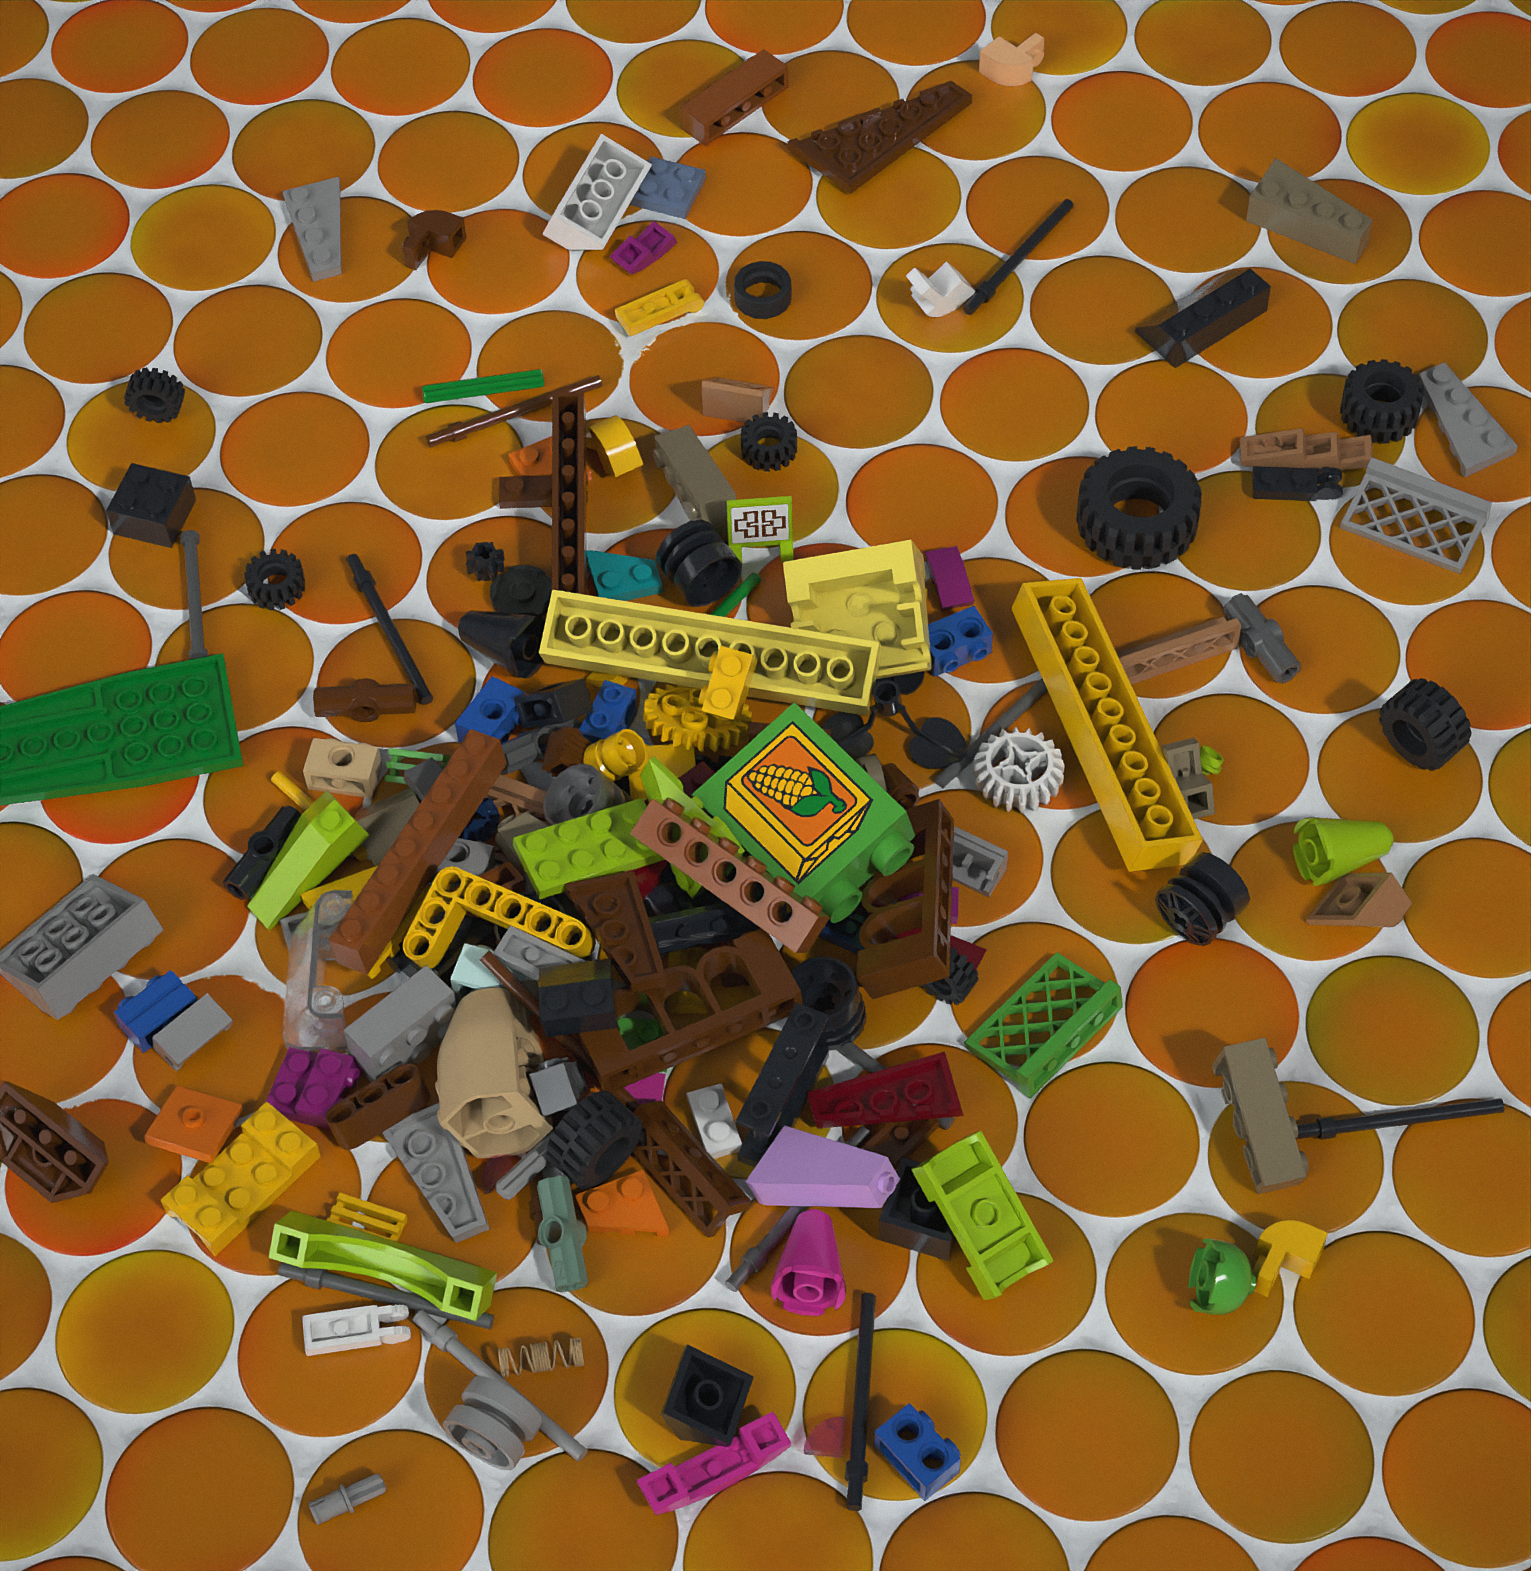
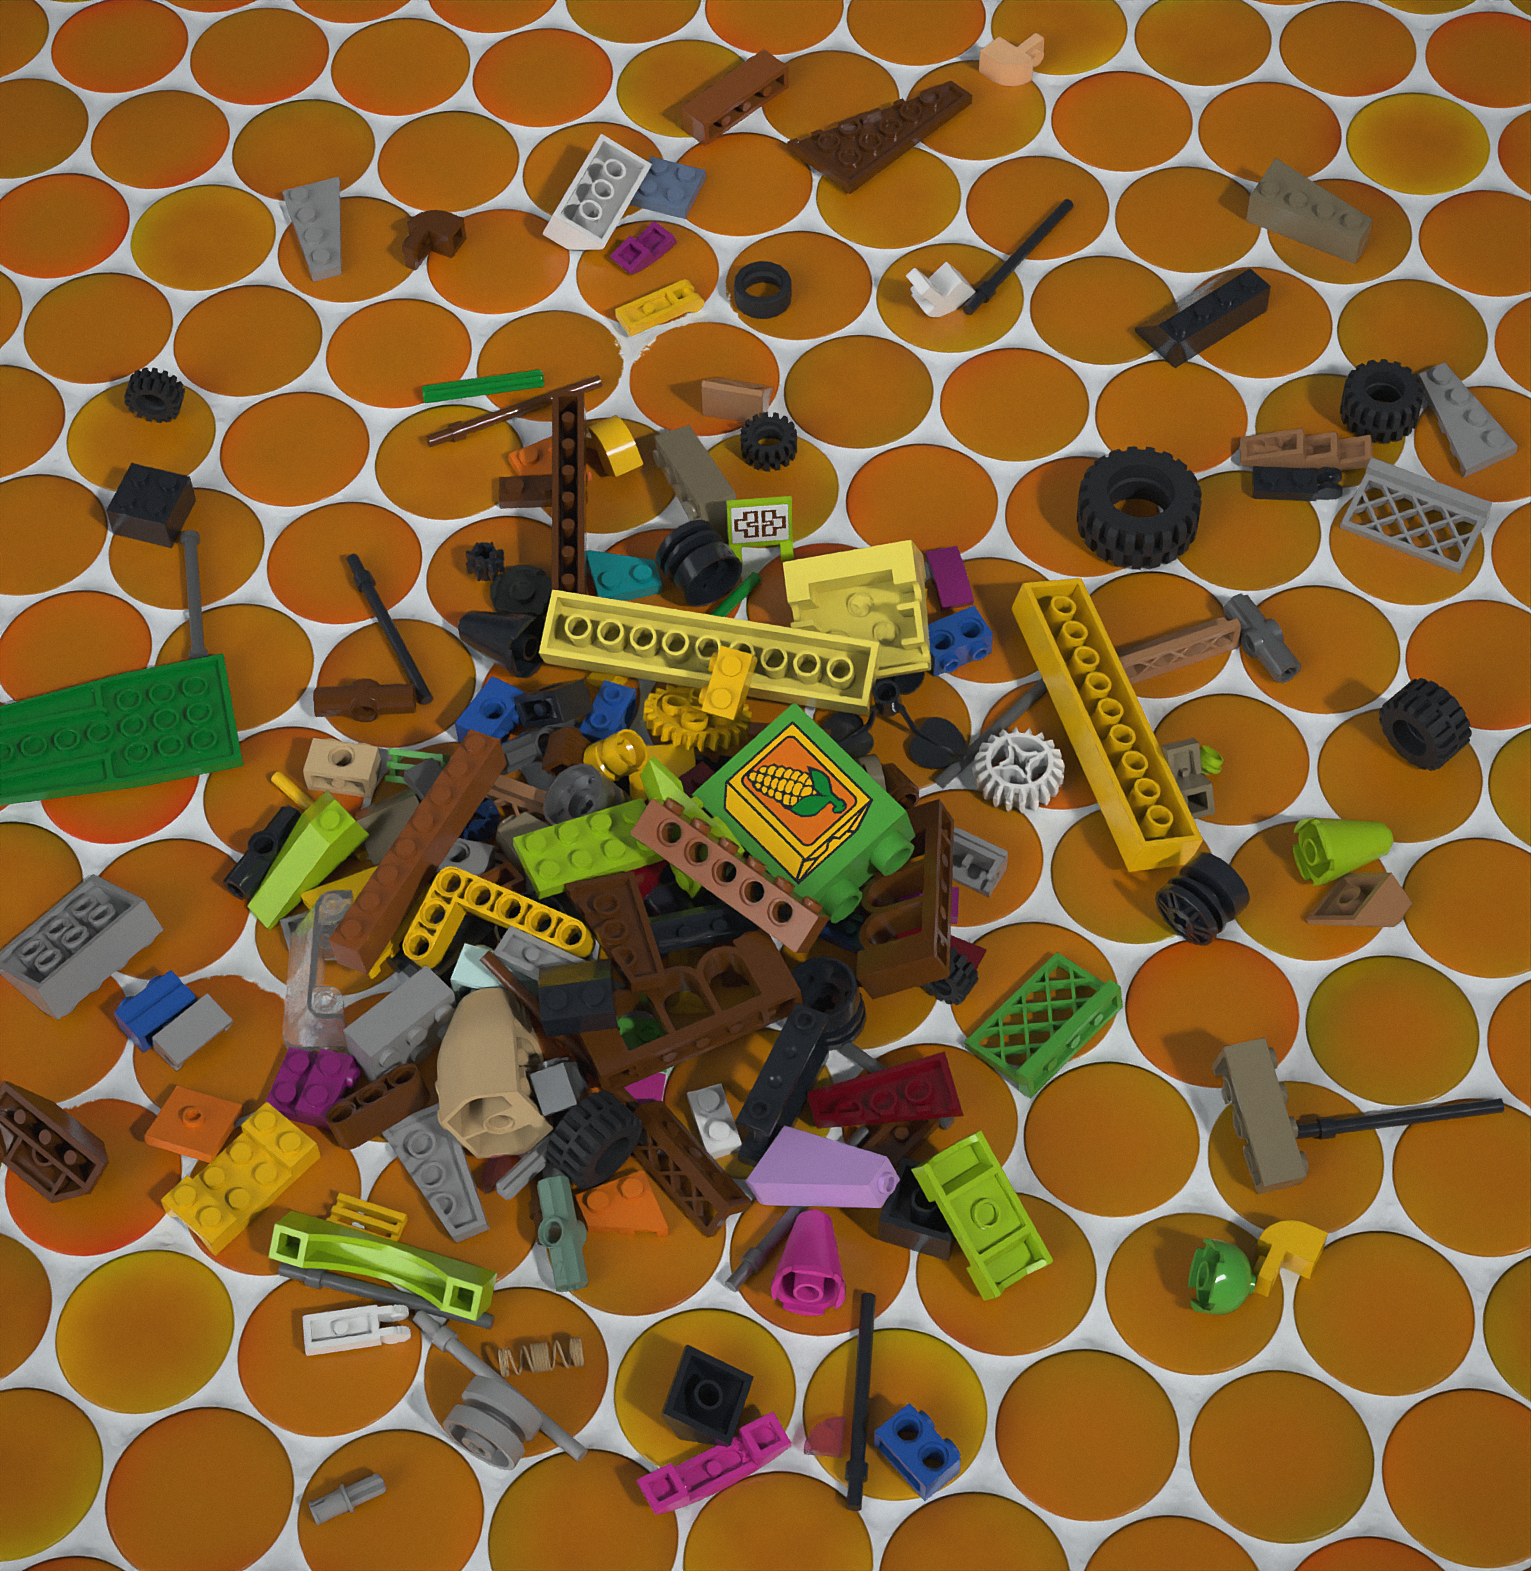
black tyre [244,549,305,610] -> none

